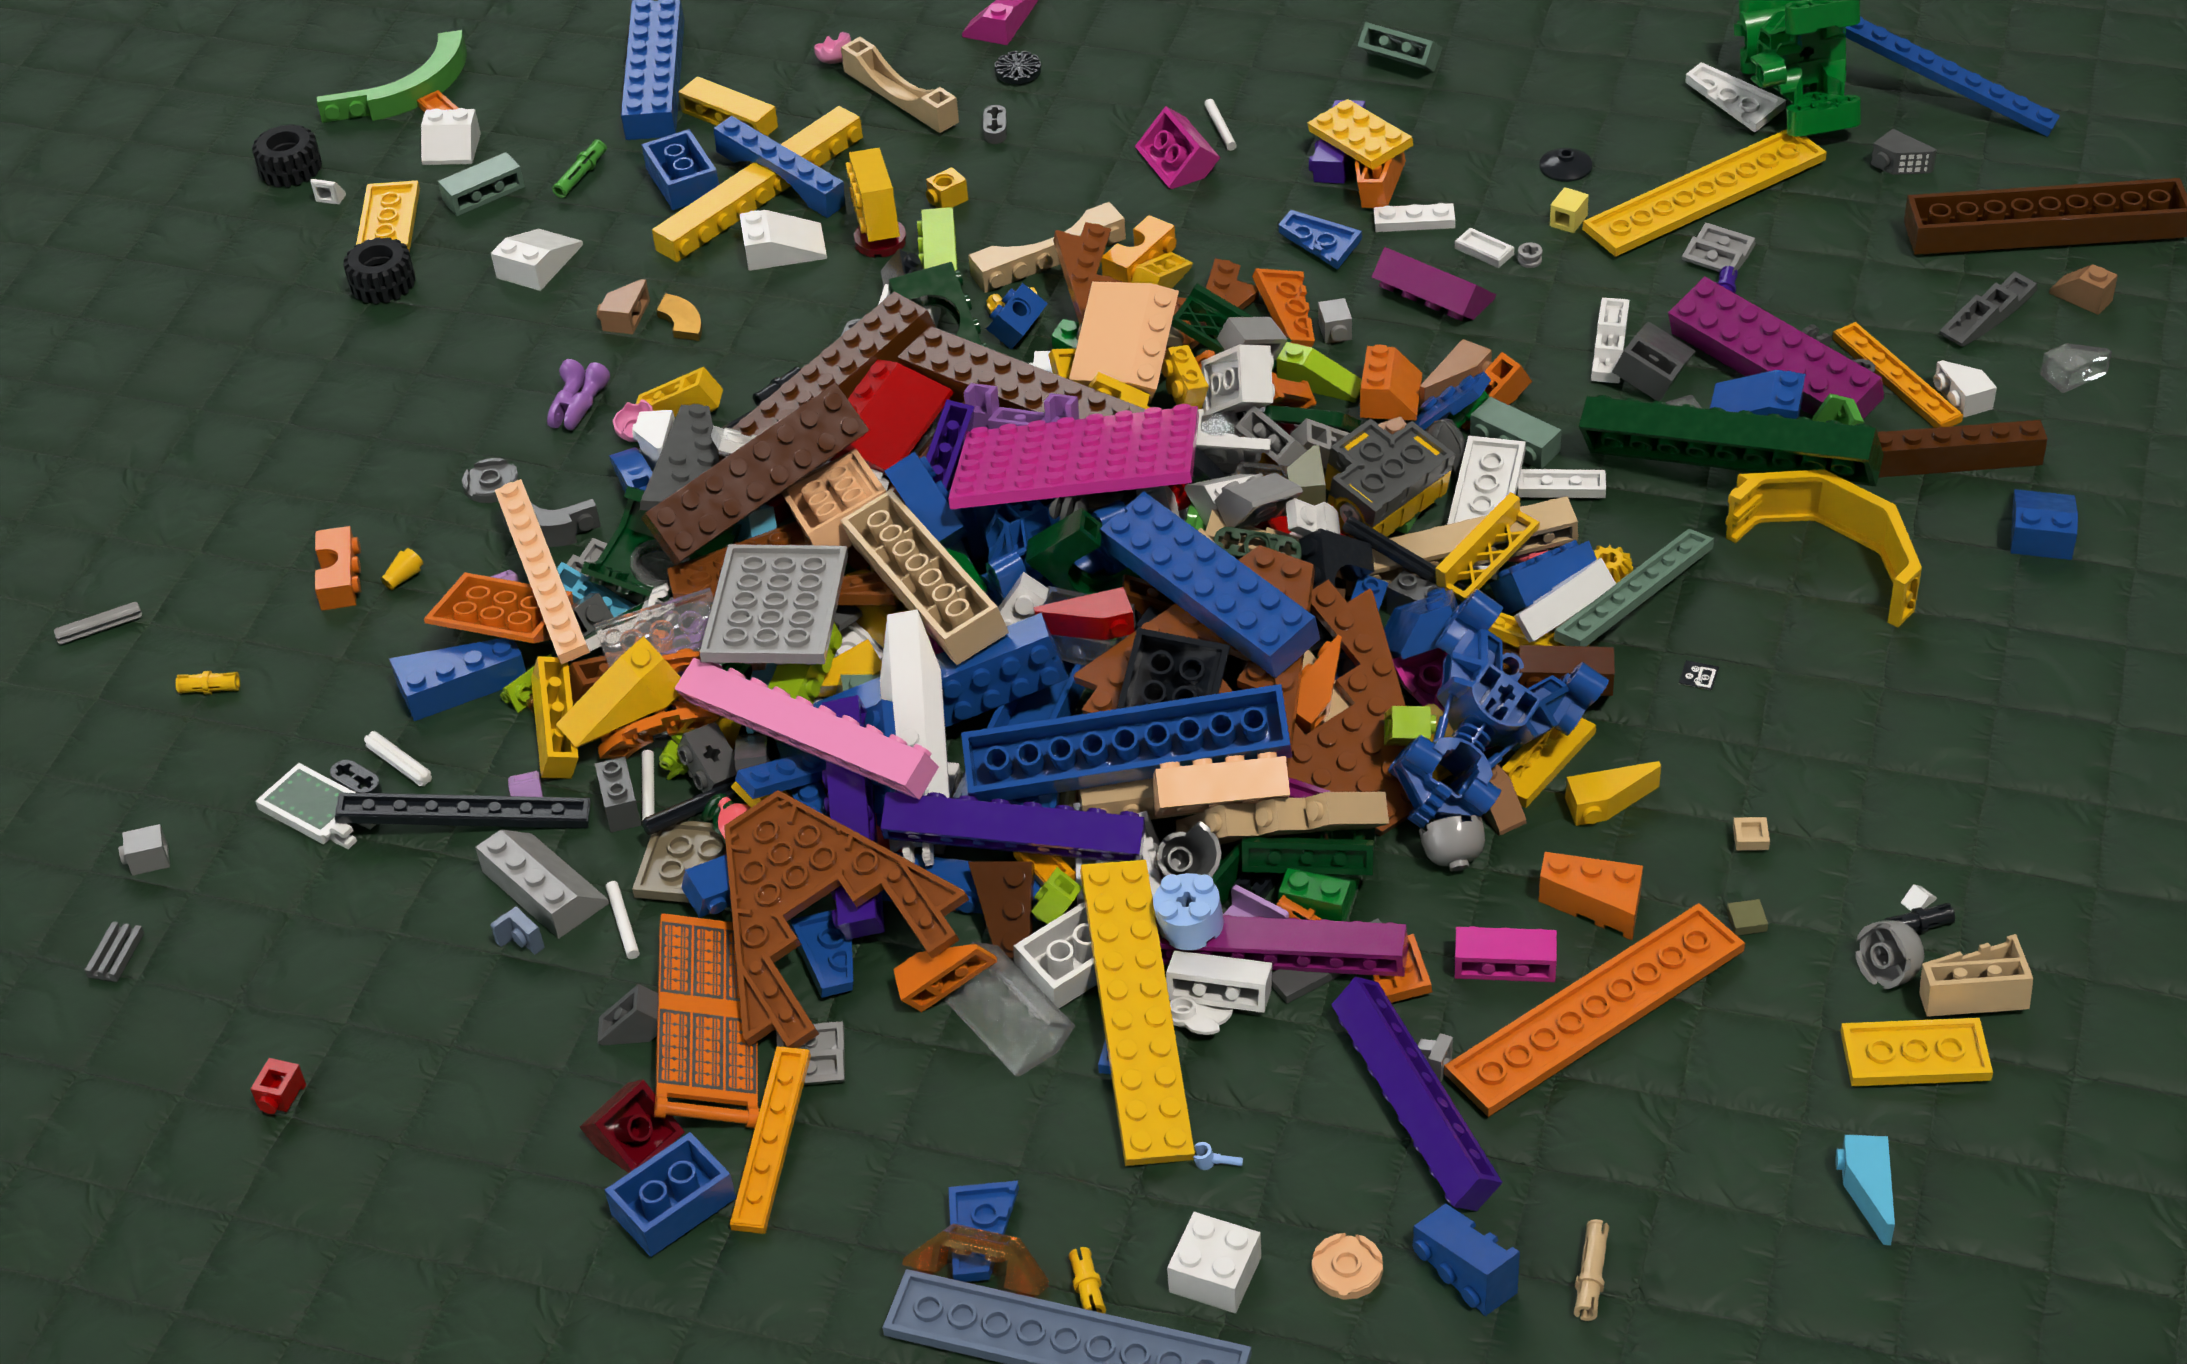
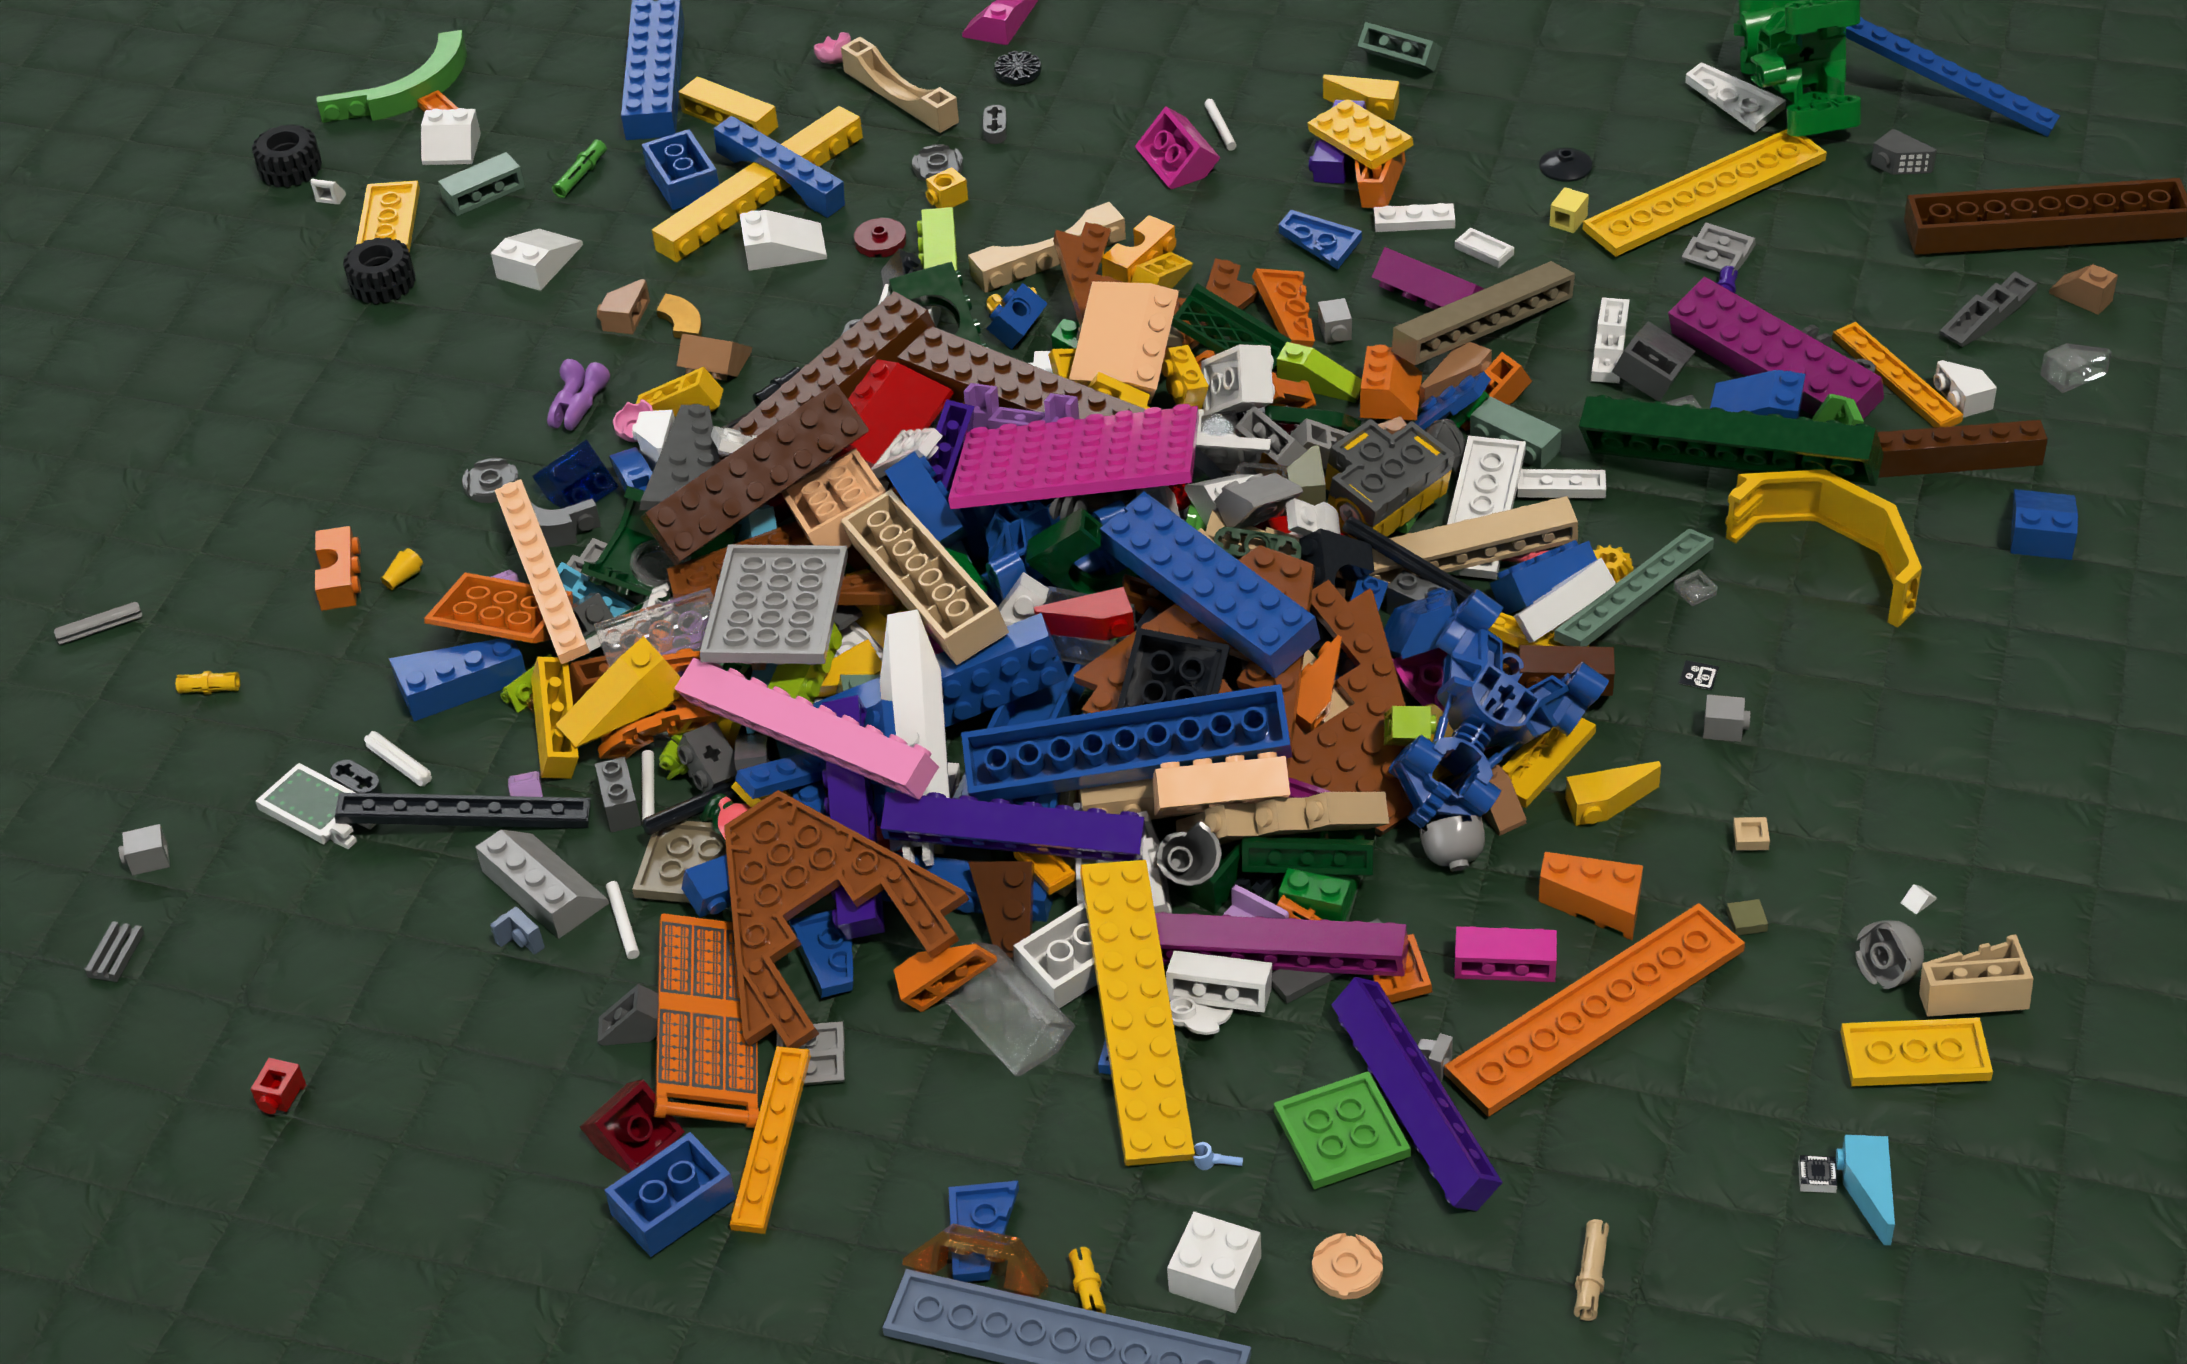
yellow brick [845,147,900,242] -> none
lime brick [1031,867,1083,924] -> none
light blue brick [1153,873,1224,950] -> none
light grey brick [1217,317,1287,360] -> none
blue wedge [1413,1203,1520,1316] -> none
yellow fence [1435,492,1540,602] -> none
light grey bush [1518,242,1542,268] -> none
black pin [1884,903,1955,934] -> none
none -> clear blue slope [532,439,619,509]
none -> medium nougat slope [677,334,752,381]
none -> white wing [871,428,942,478]
none -> dark grey tile [912,144,963,181]
none -> bright green plate [1274,1071,1411,1189]
none -> yellow slope [1323,75,1399,120]
none -> dark tan brick [1392,261,1575,365]
none -> clear plate [1674,569,1718,607]
none -> light grey brick [1703,695,1750,742]
none -> tile [1798,1155,1837,1193]

